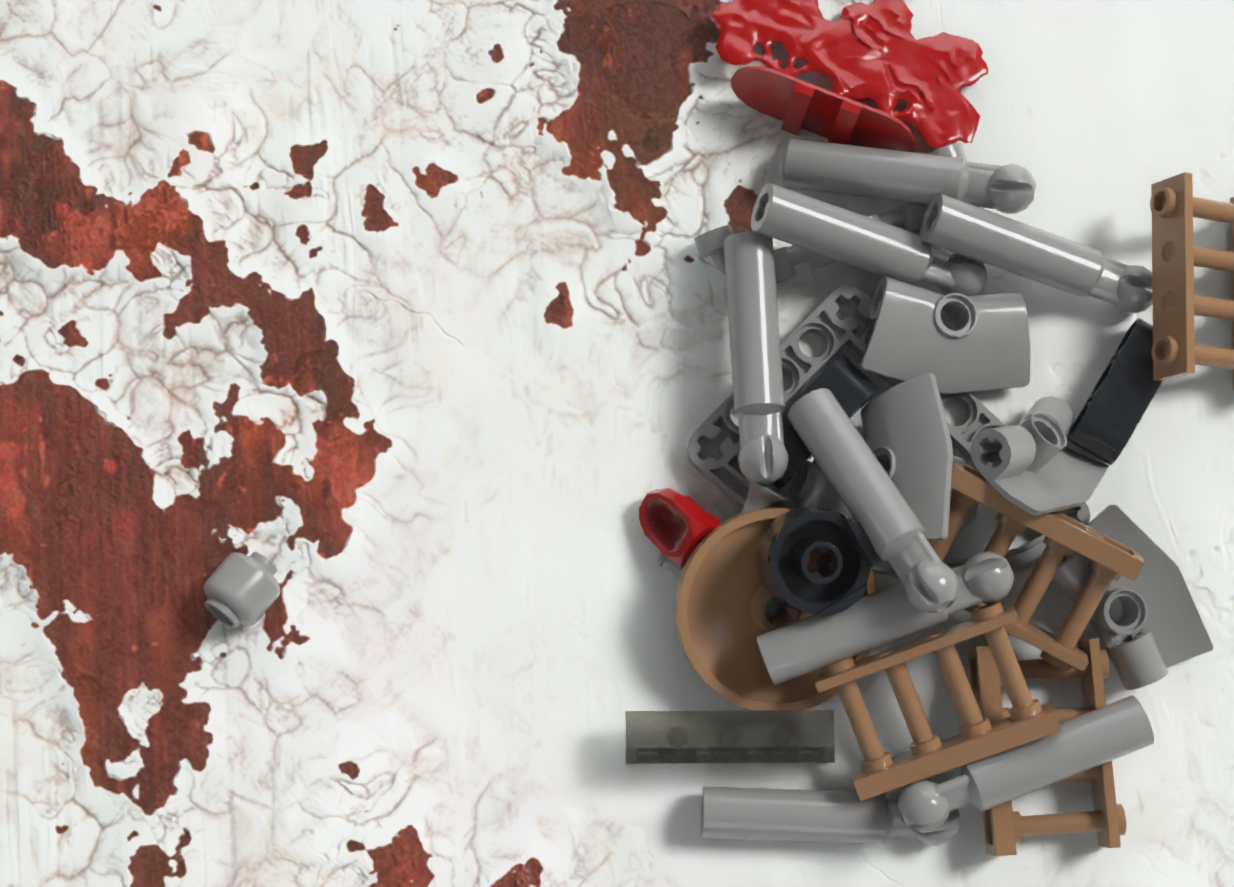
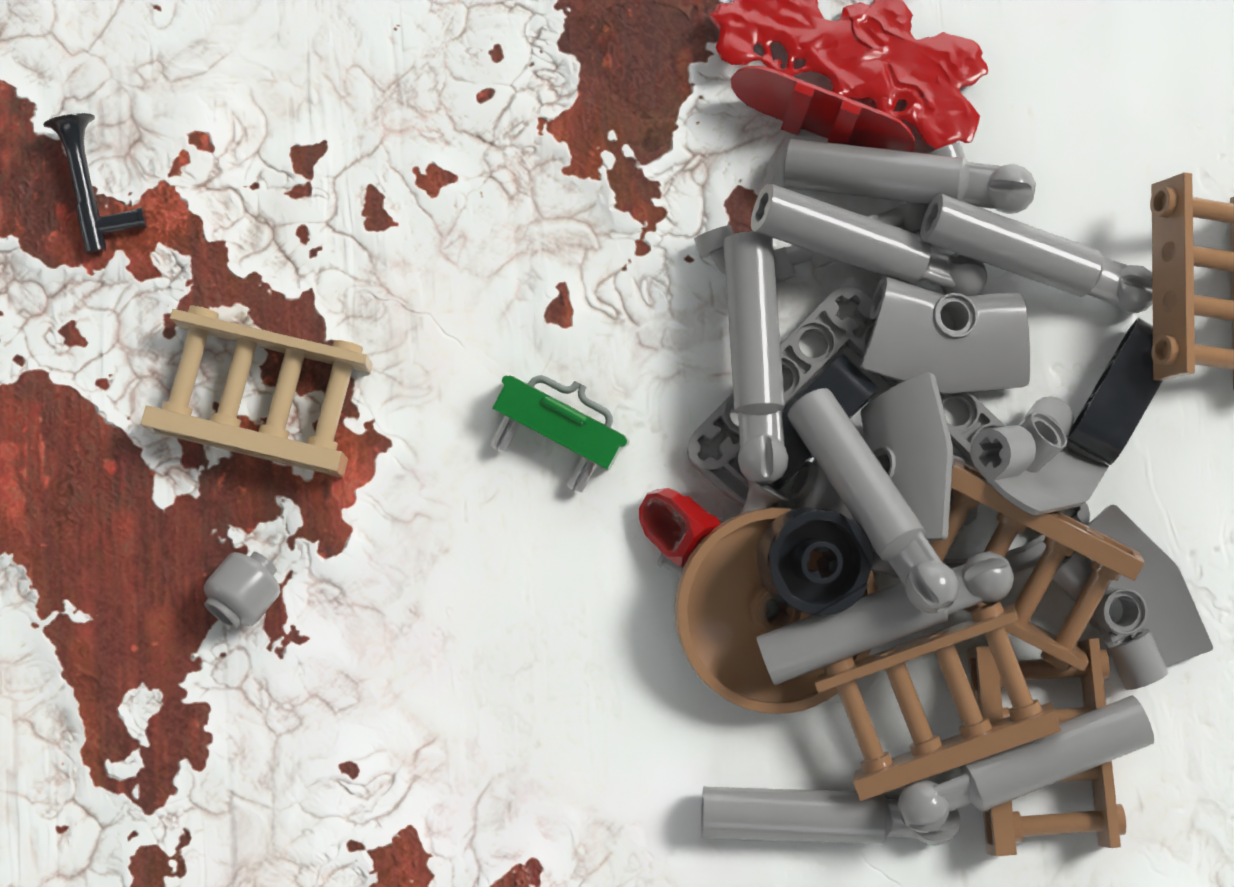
clear smoke fence [625,710,835,764] -> none
none -> black piece [43,113,147,254]
none -> tan fence [140,305,373,478]
none -> green piece [490,375,630,493]

